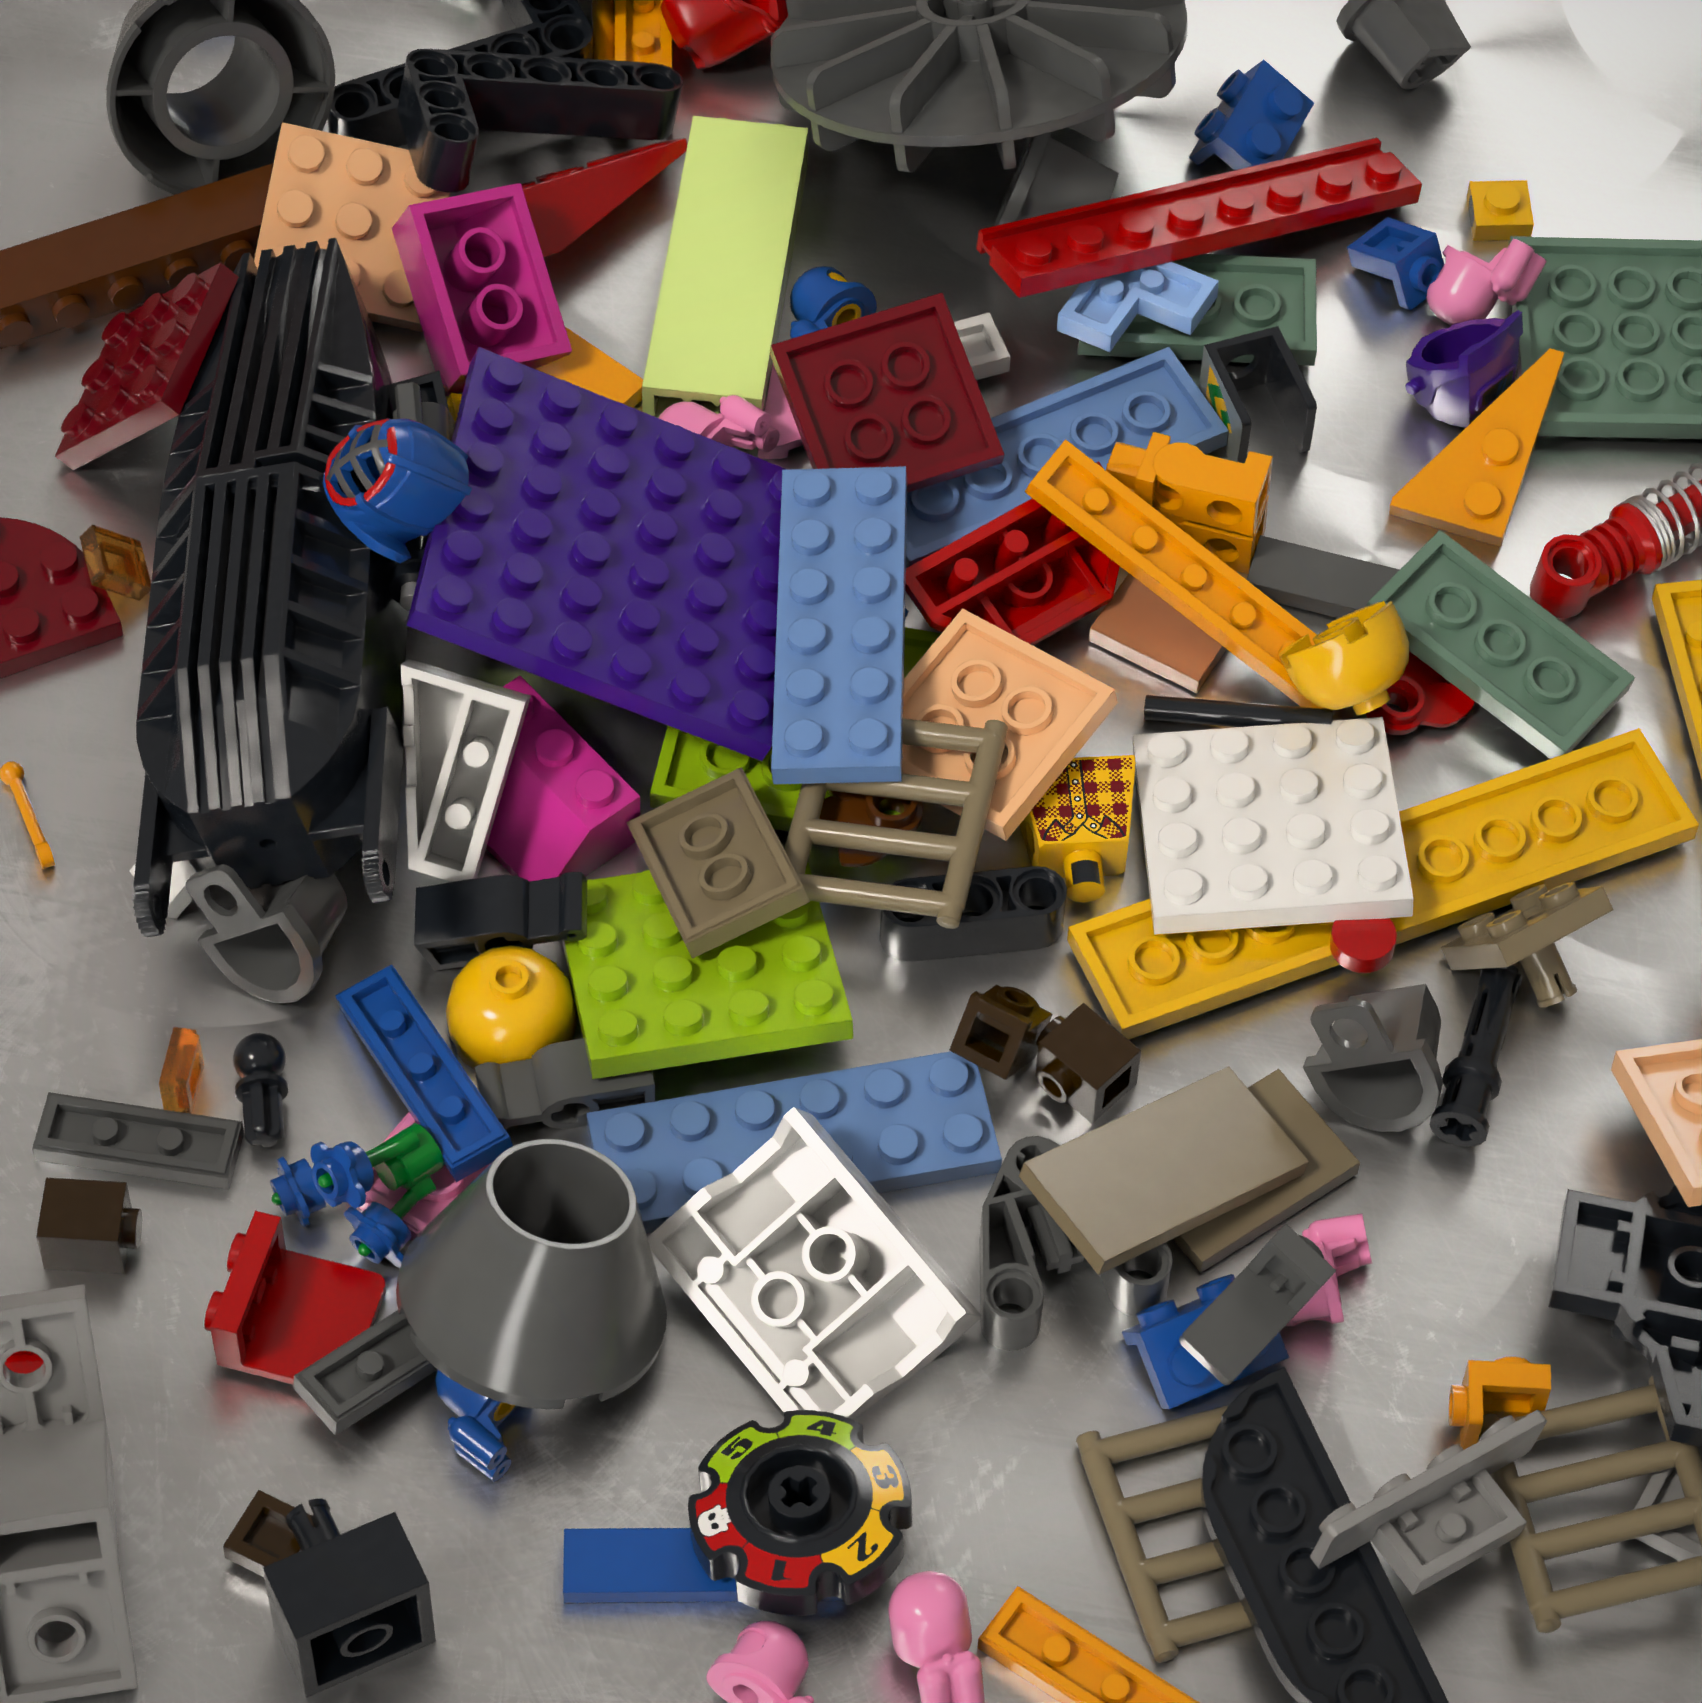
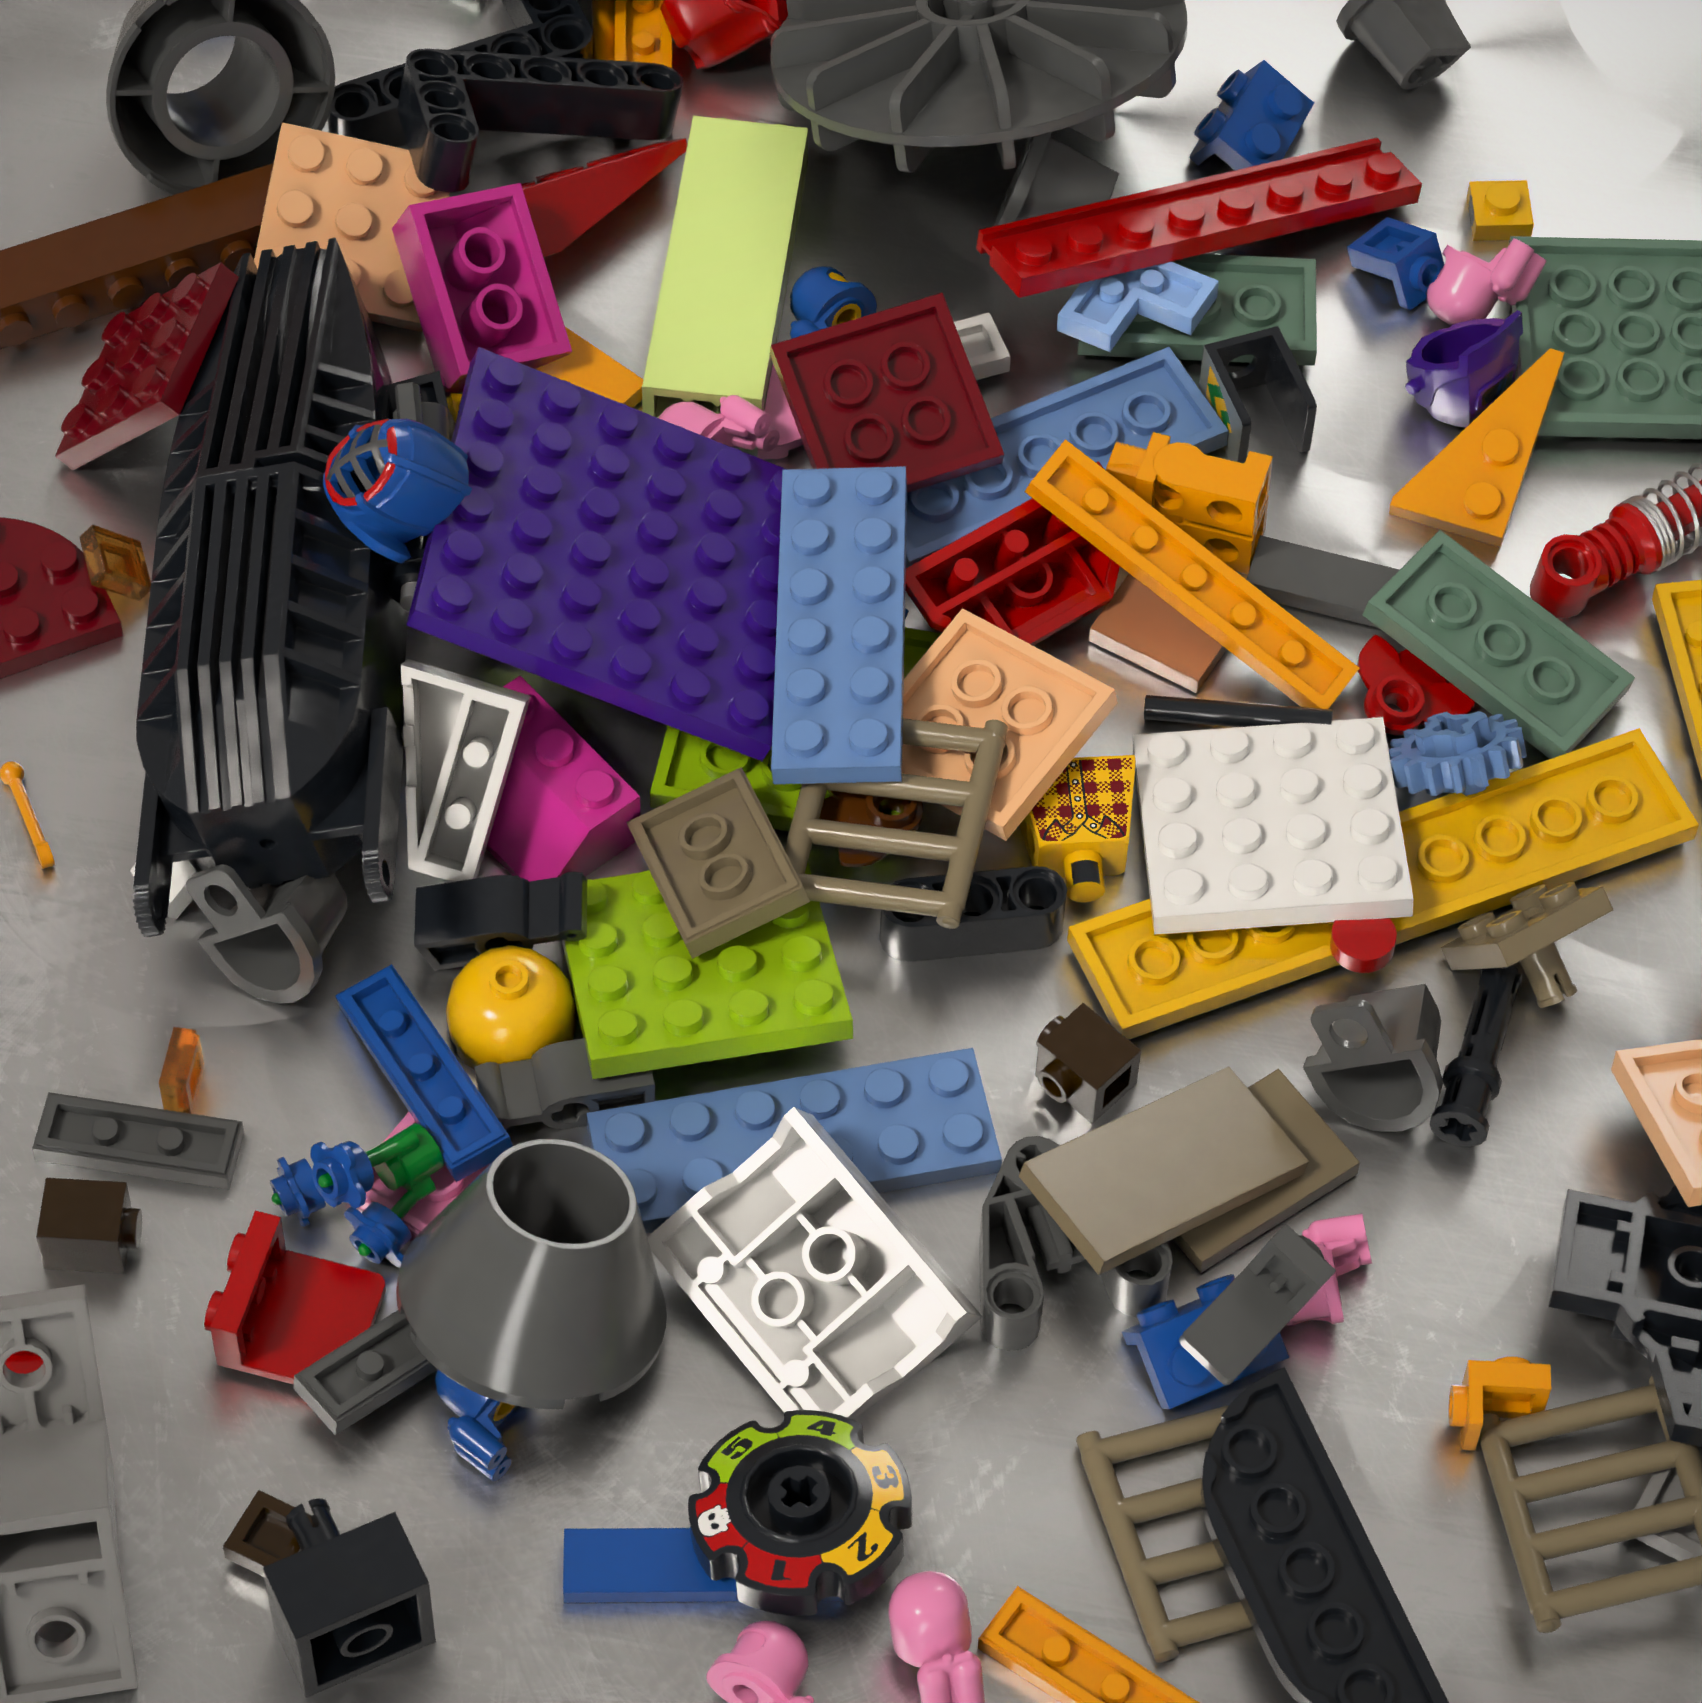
black axle [233,1033,288,1148] -> none
dark brown brick [949,984,1053,1080] -> none
yellow cylinder [1279,601,1409,716] -> none
light grey bracket [1310,1410,1547,1595] -> none
none -> medium blue gear [1388,711,1527,796]

